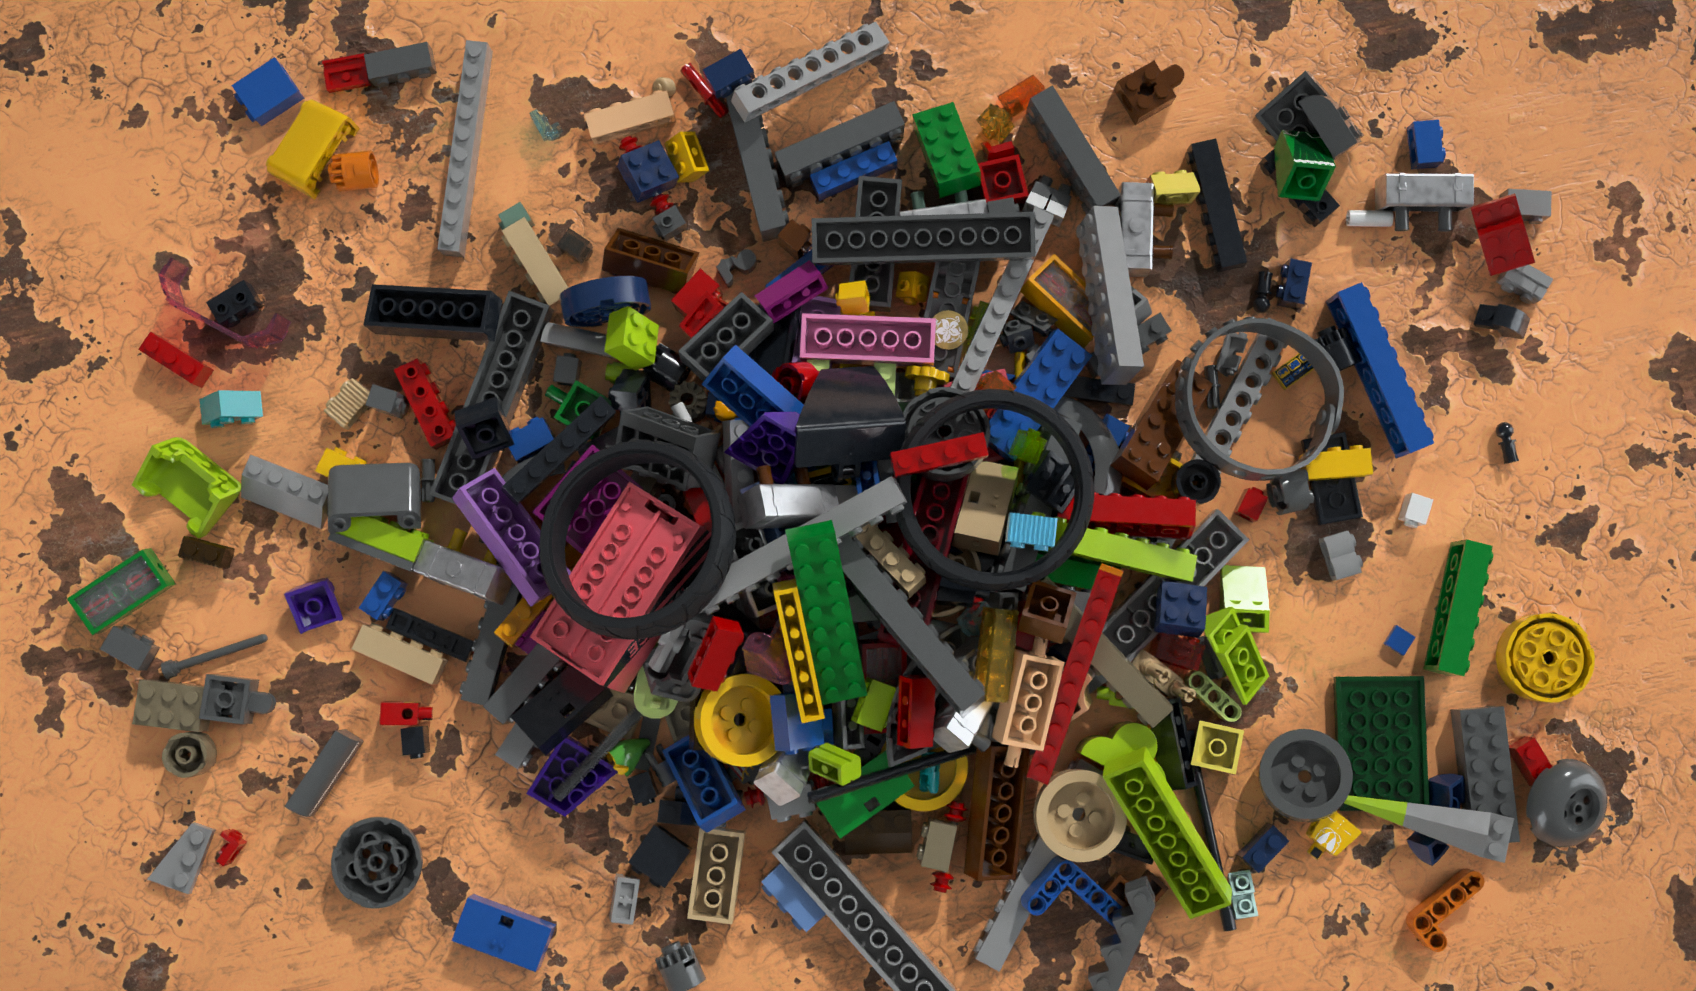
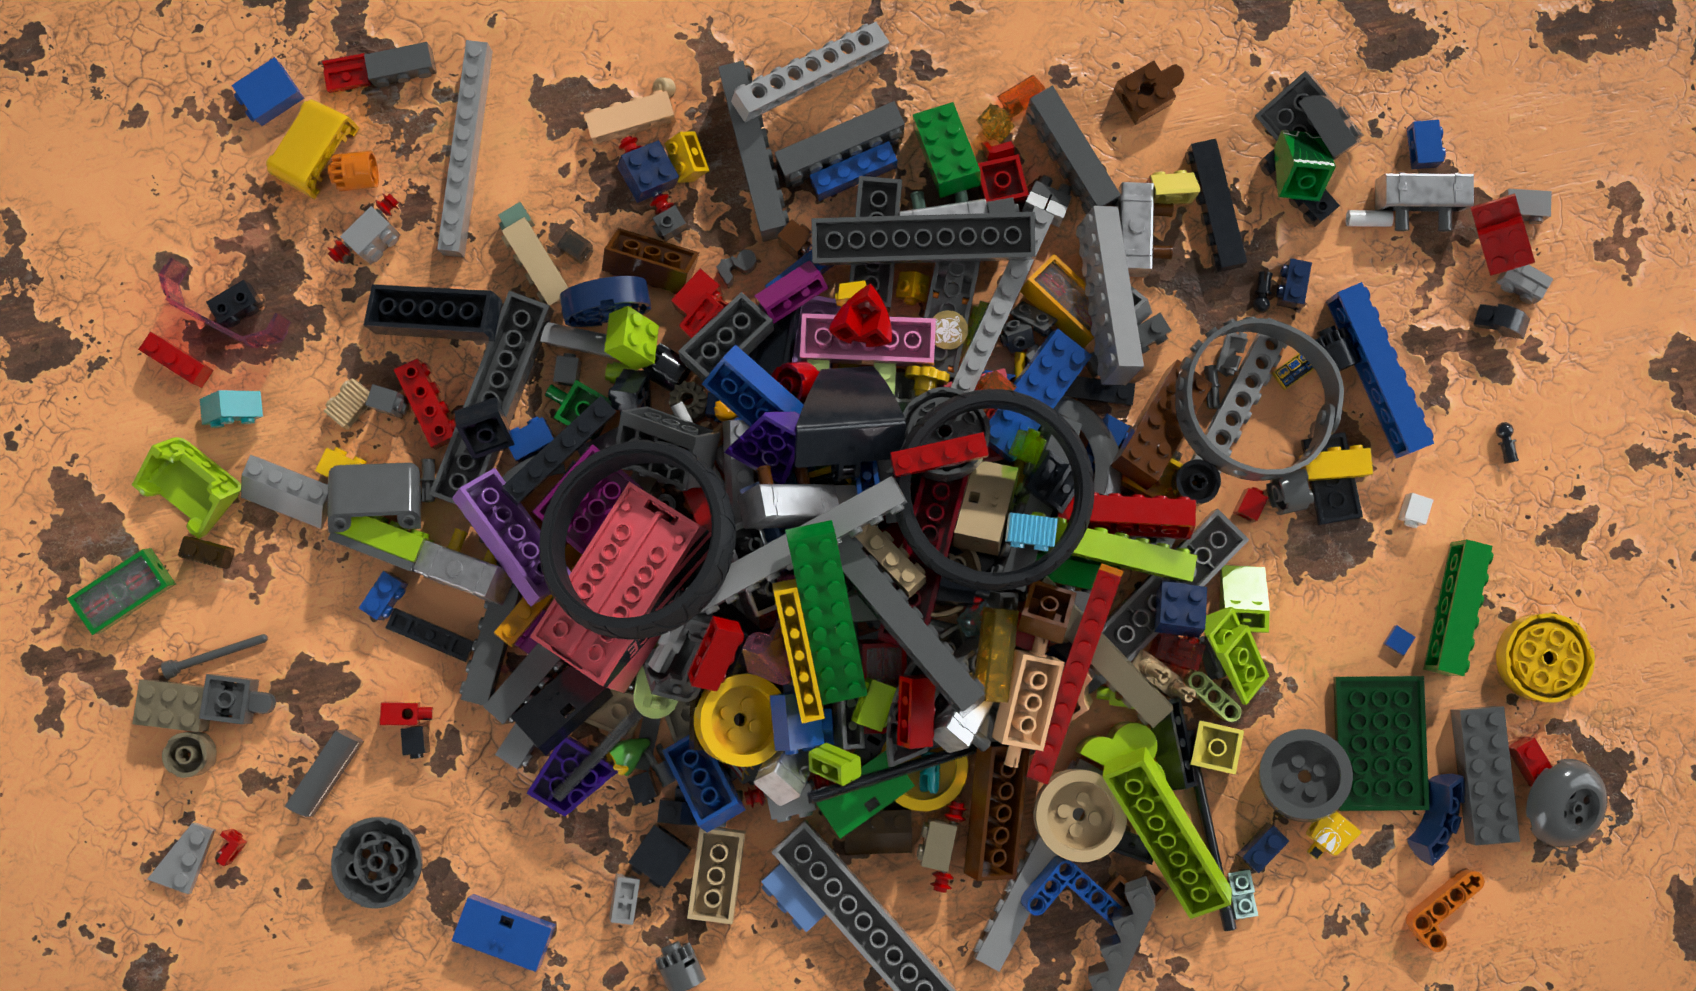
dark grey brick [100,624,160,671] -> none
dark purple slope [284,578,343,634] -> none
tan brick [351,622,448,685] -> none
clear light blue bracket [529,109,563,142] -> none
red axle [680,63,729,118] -> none
dark blue brick [702,49,755,99] -> none
light grey brick [1319,531,1363,581] -> none
light grey plate [1344,795,1514,863] -> none
none -> light grey brick [327,193,401,265]
none -> red brick [828,283,892,347]

